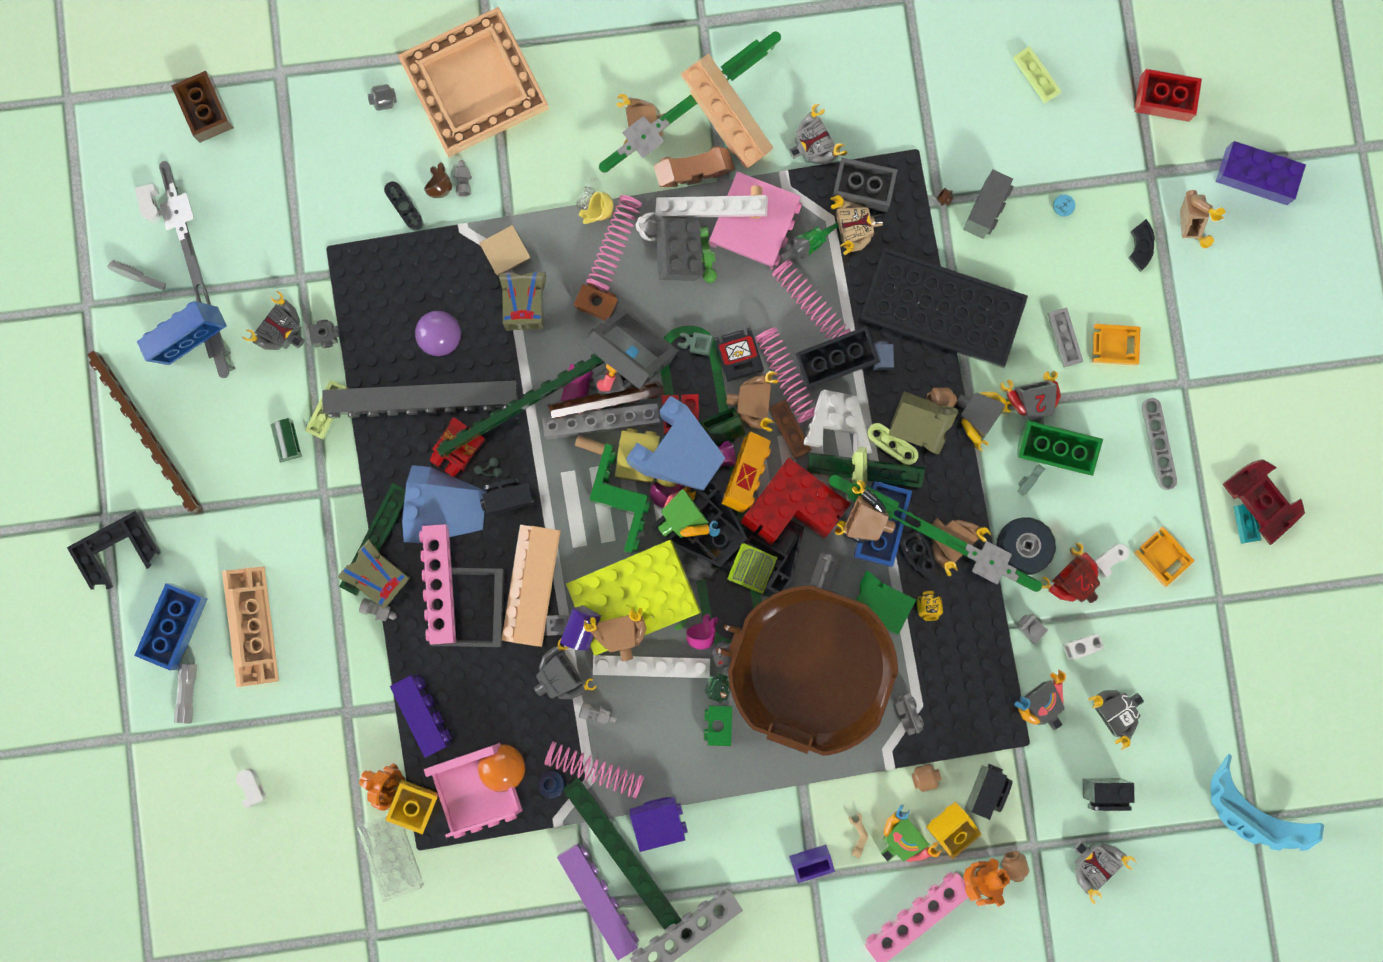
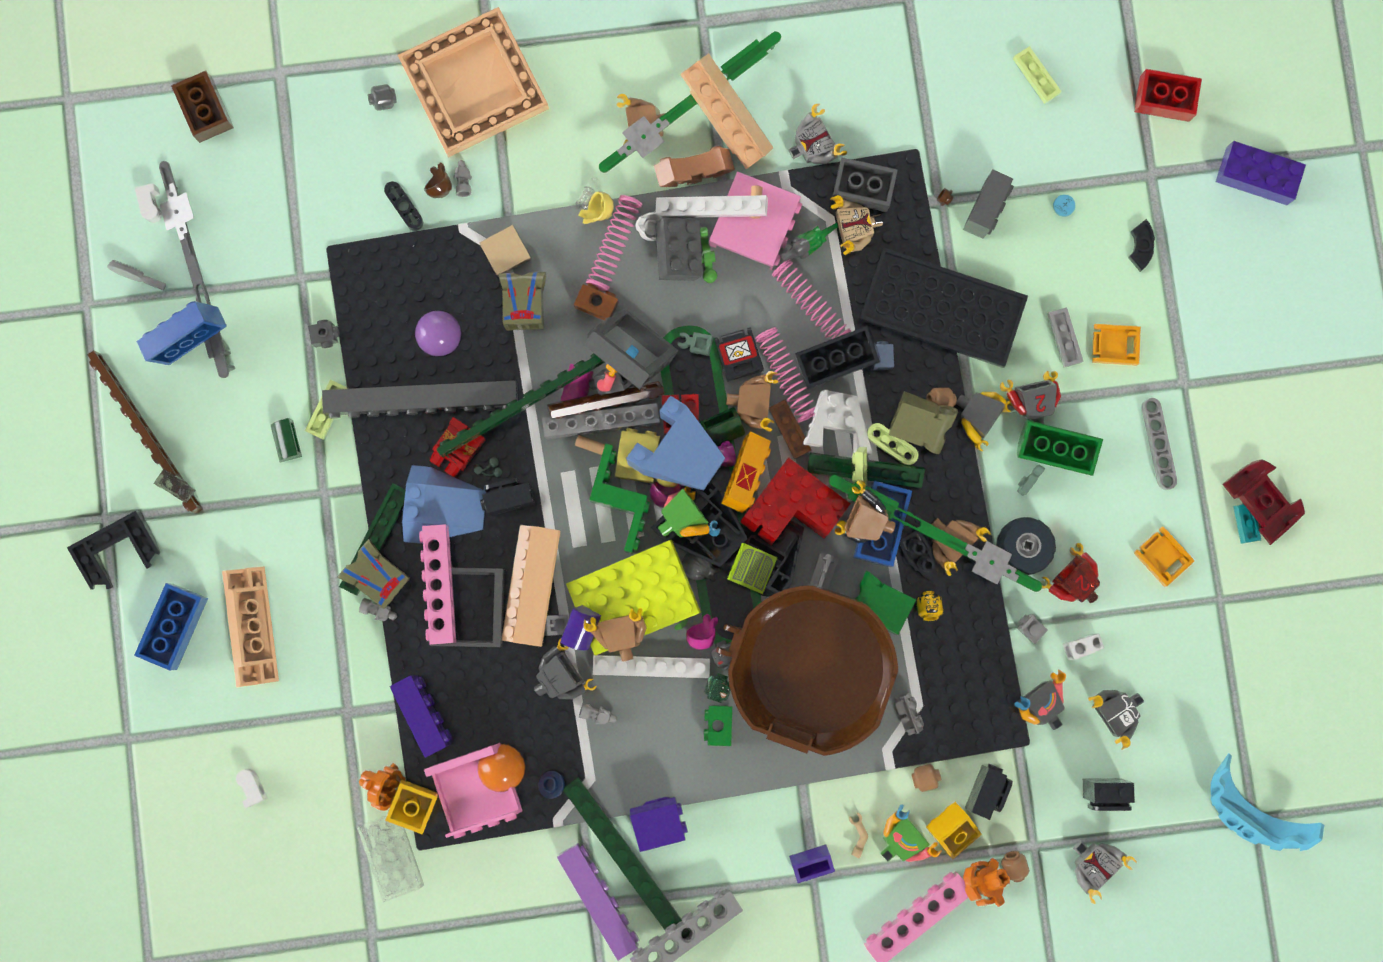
light grey axle [174,664,197,724] -> none
dark grey torso [242,291,305,350] -> none
bright pink piece [544,741,644,799] -> none
white leg [1094,544,1129,578] -> none
medium nougat torso [1180,190,1226,248] -> none
none -> clear smoke leg [153,469,196,503]

